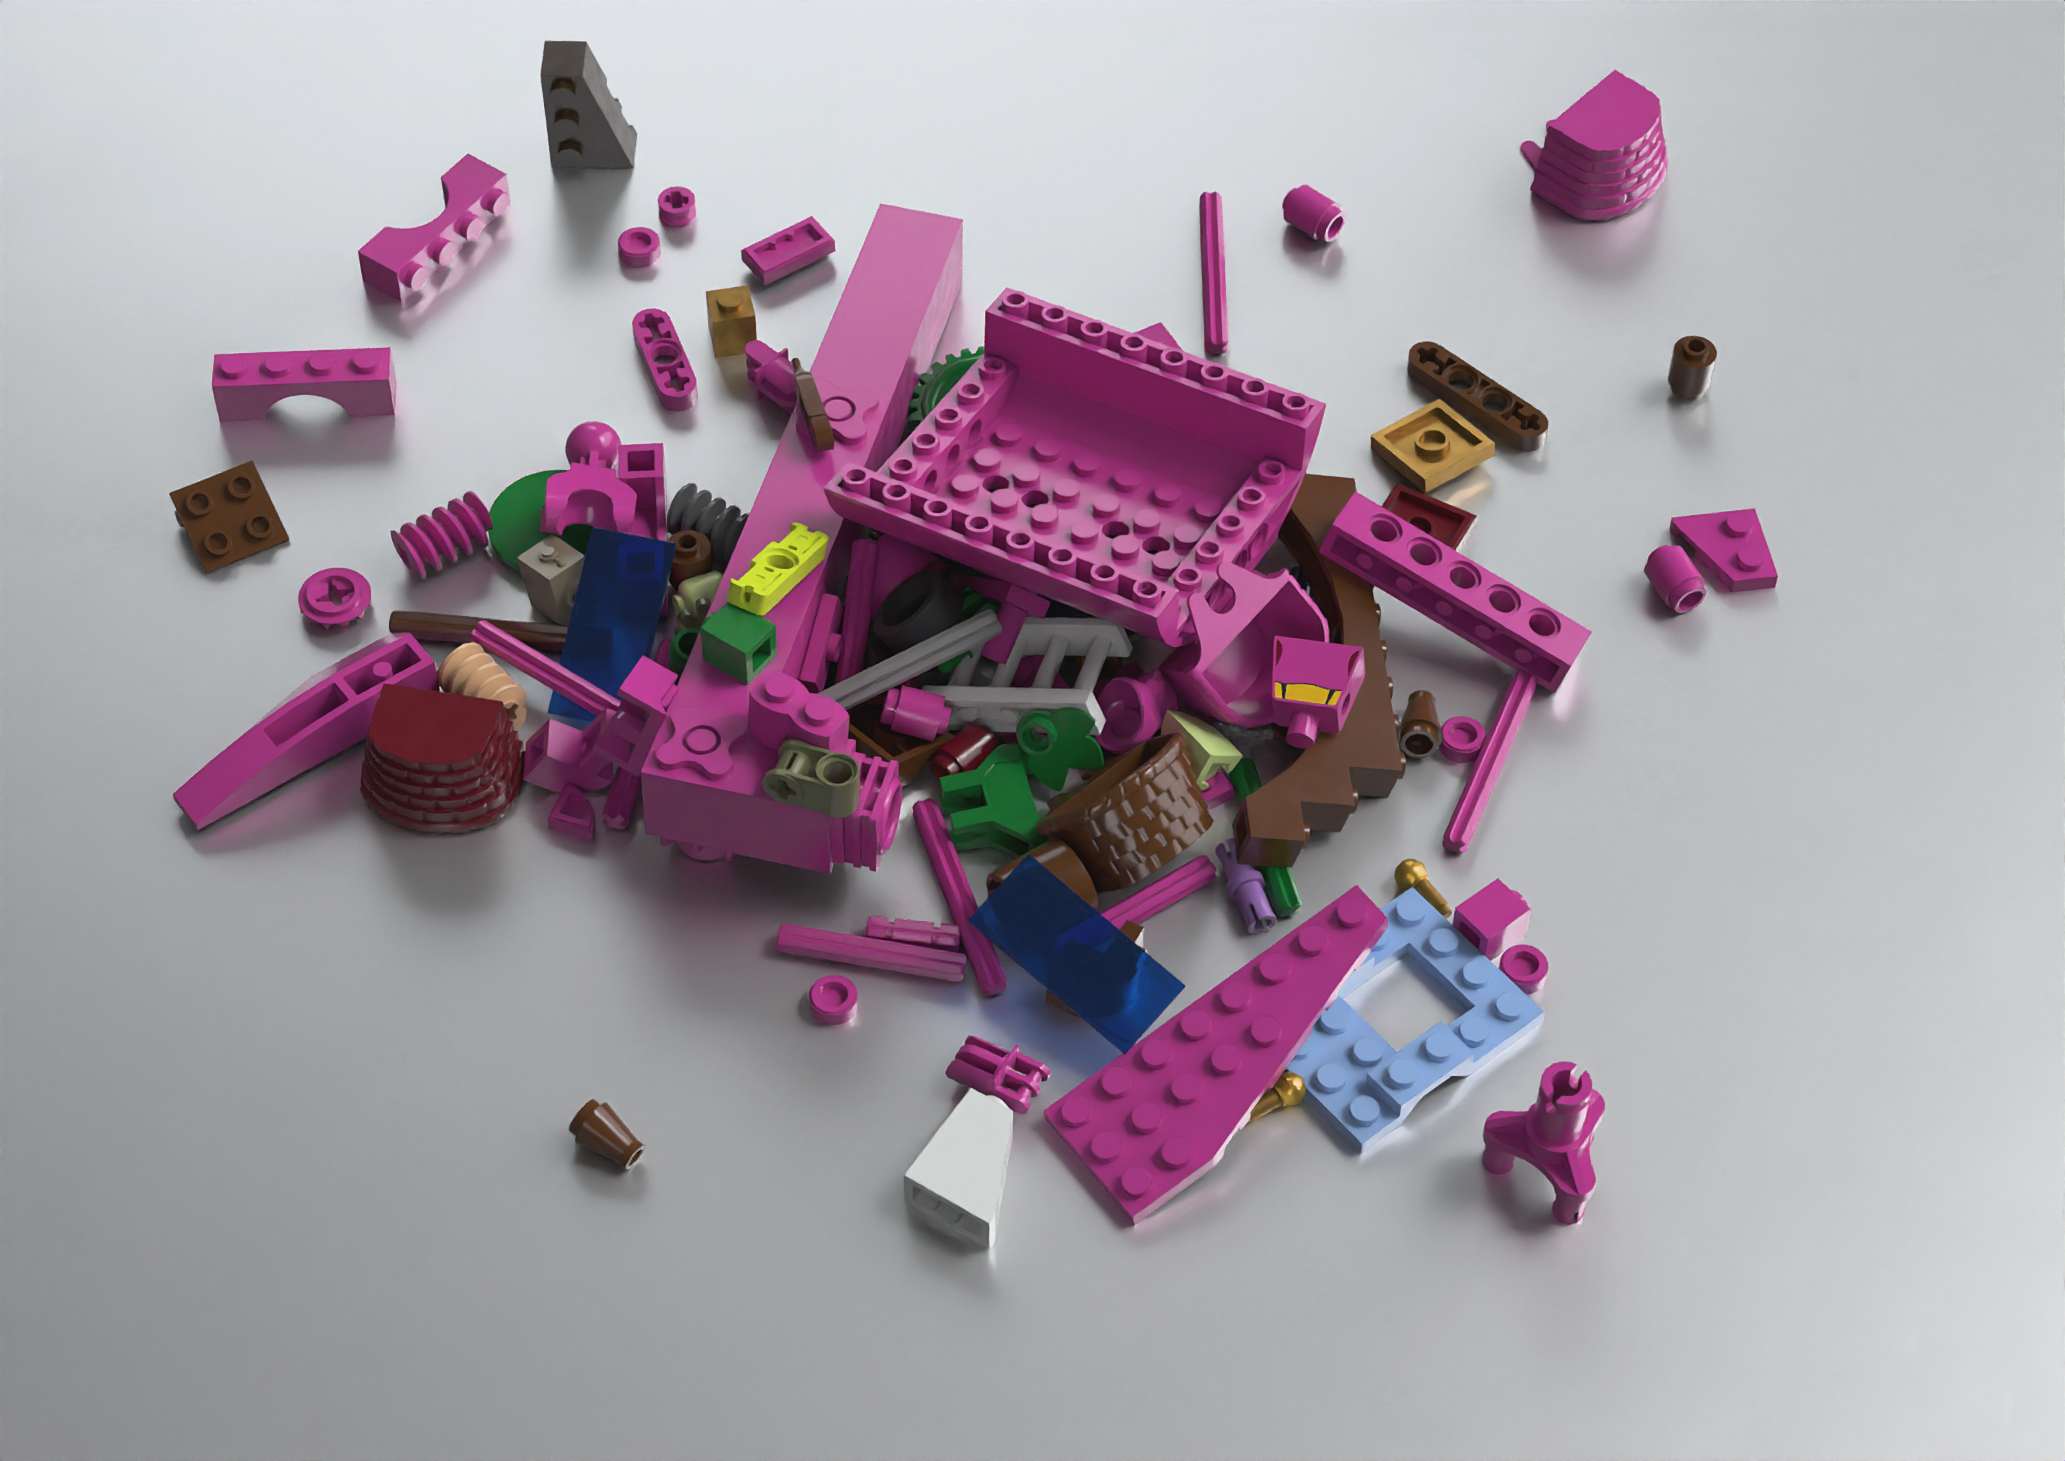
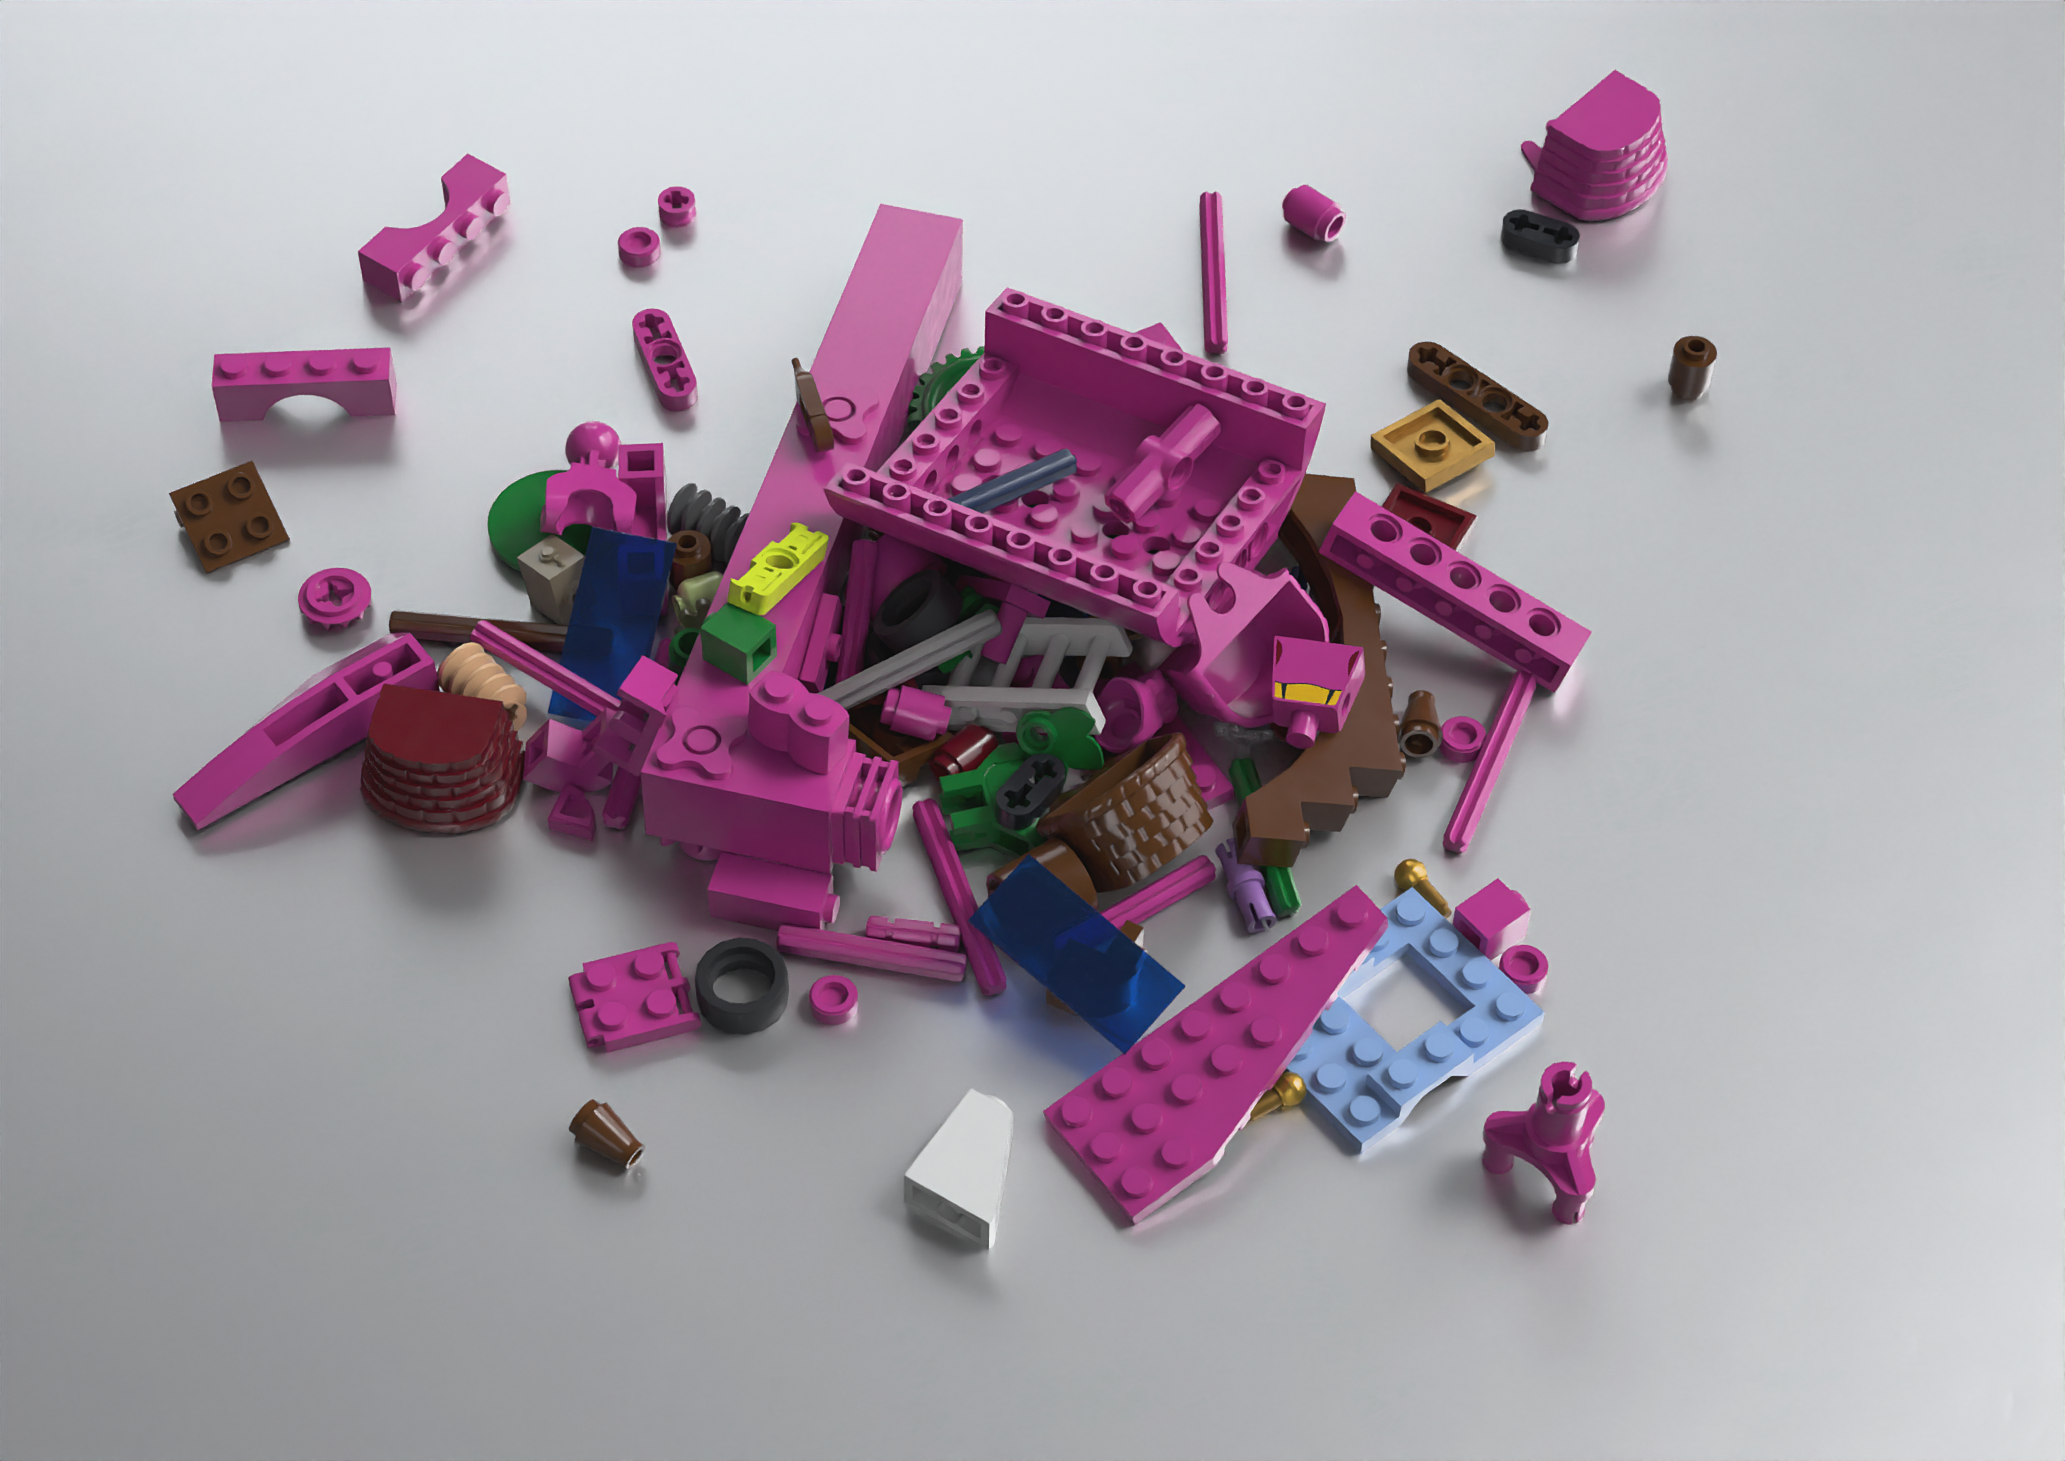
dark pink piece [390,491,493,579] -> none
dark brown wedge [540,41,637,168] -> none
pearl gold brick [706,285,757,358] -> none
dark pink plate [741,216,836,286] -> none
dark pink arm [745,340,797,415] -> none
olive piece [762,739,860,818] -> none
dark pink arm [945,1033,1051,1114] -> none
yellowish green brick [1161,709,1243,790] -> none
dark pink brick [1644,545,1707,613] -> none
dark pink wing [1669,508,1778,592] -> none
none -> dark pink plate [568,942,702,1053]
none -> black tyre [695,938,789,1034]
none -> dark pink brick [707,851,840,931]
none -> dark blue axle [947,449,1077,513]
none -> black beam [994,753,1065,830]
none -> dark pink piece [1104,403,1221,524]
none -> black beam [1500,209,1580,263]

